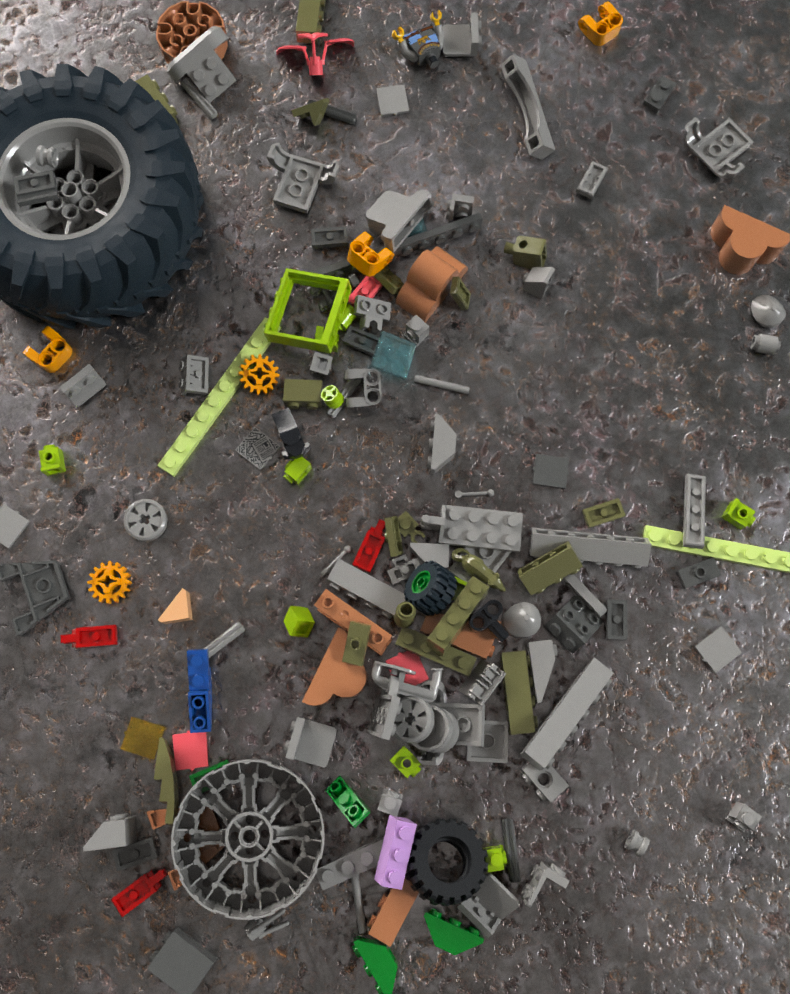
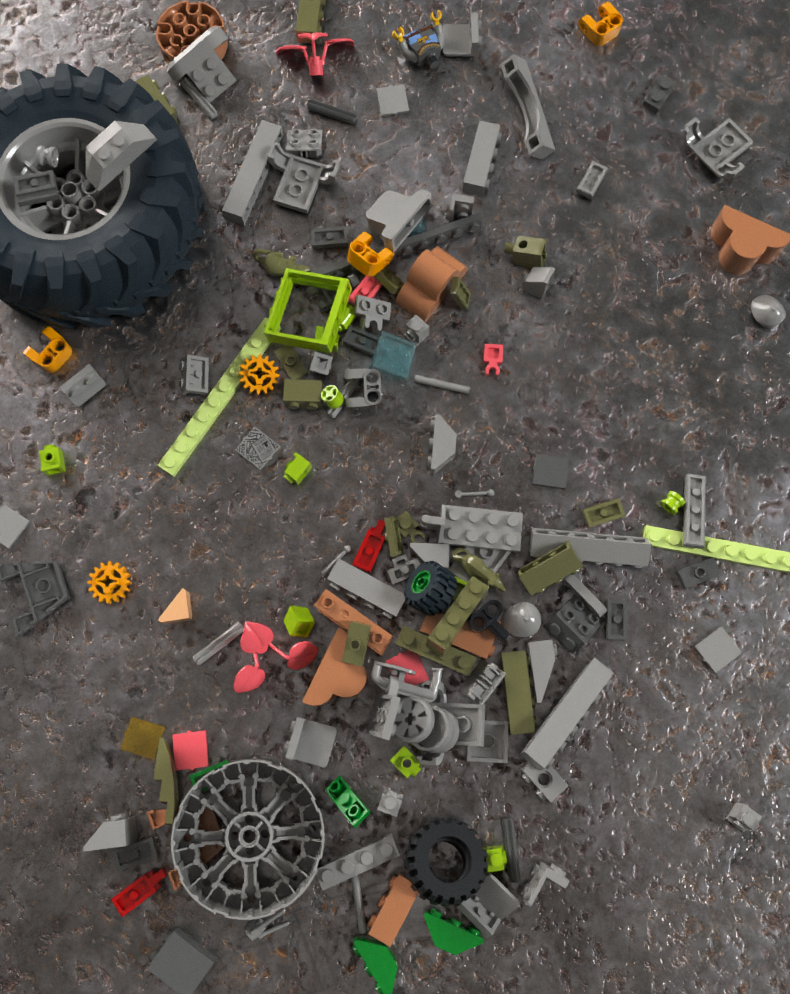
red hinge [60,625,118,648] -> none
light grey wheel [124,499,168,542] -> none
blue slope [187,649,212,733] -> none
black piece [271,408,311,459] -> none
olive slope [291,98,329,126] -> none
lavender brick [374,815,417,890] -> none
olive brick [394,602,416,628] -> none
light grey wheel [624,830,650,857] -> none
lime brick [721,498,756,530] -> none
light grey brick [750,334,781,355] -> none
none -> light grey wedge [85,121,157,192]
none -> light grey brick [221,120,284,226]
none -> coral plant [233,622,319,693]
none -> olive animal [253,249,311,276]
none -> olive plate [274,345,309,380]
none -> light grey hinge [285,129,323,158]
none -> light grey brick [462,121,502,196]
none -> coral plate [483,344,503,377]
none -> lime wheel [660,491,685,515]

